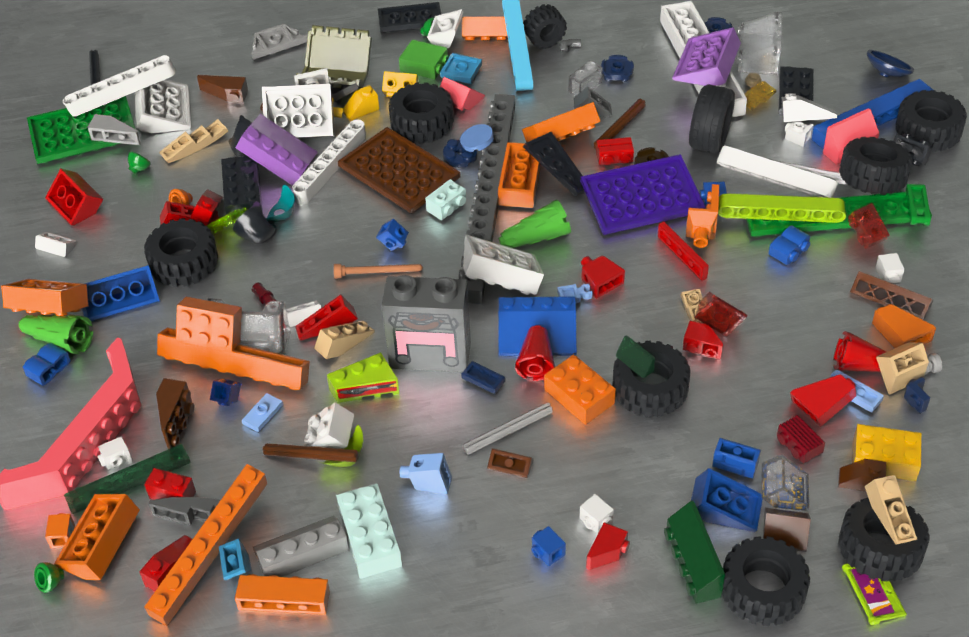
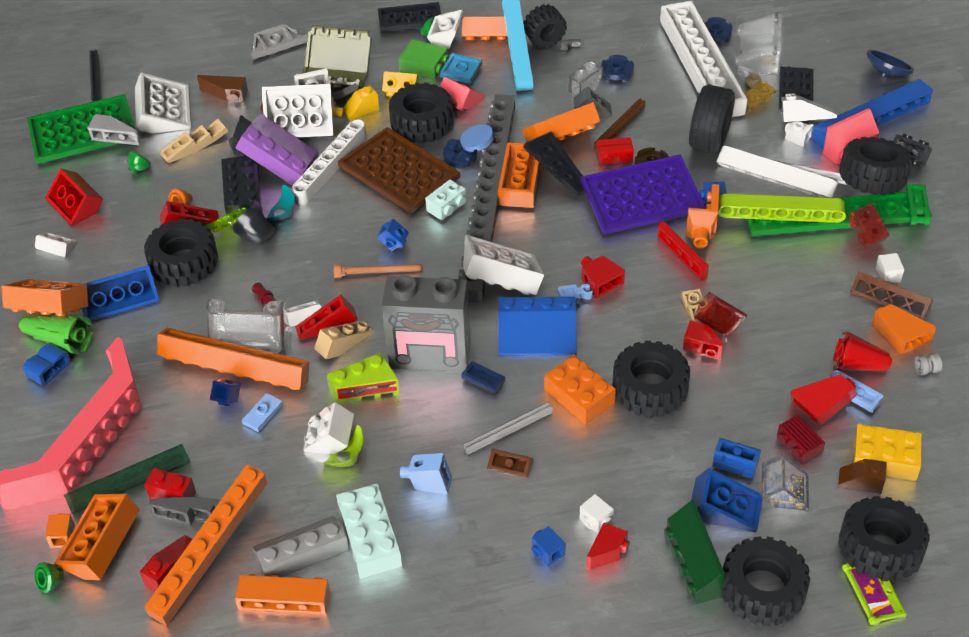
white beam [63,55,176,116] -> none
white brick [98,437,133,470] -> none
reddish brown slope [156,378,194,454] -> none
brick [176,297,242,352] -> none
red slope [190,189,223,226] -> none
dark azure slope [219,538,251,580] -> none
reddish brown axle [263,443,359,462] -> none
bright green cone [498,200,571,248] -> none
red cone [515,325,555,381] -> none
clear green slope [616,335,655,378] -> none
medium lavender slope [672,27,741,86] -> none
reddish brown slope [763,508,811,552] -> none
blue brick [769,225,810,265] -> none
tan slope [865,475,917,545] -> none
tan slope [876,342,929,394] -> none
black tyre [896,90,967,152] -> none
dark blue bracket [904,377,931,414] -> none

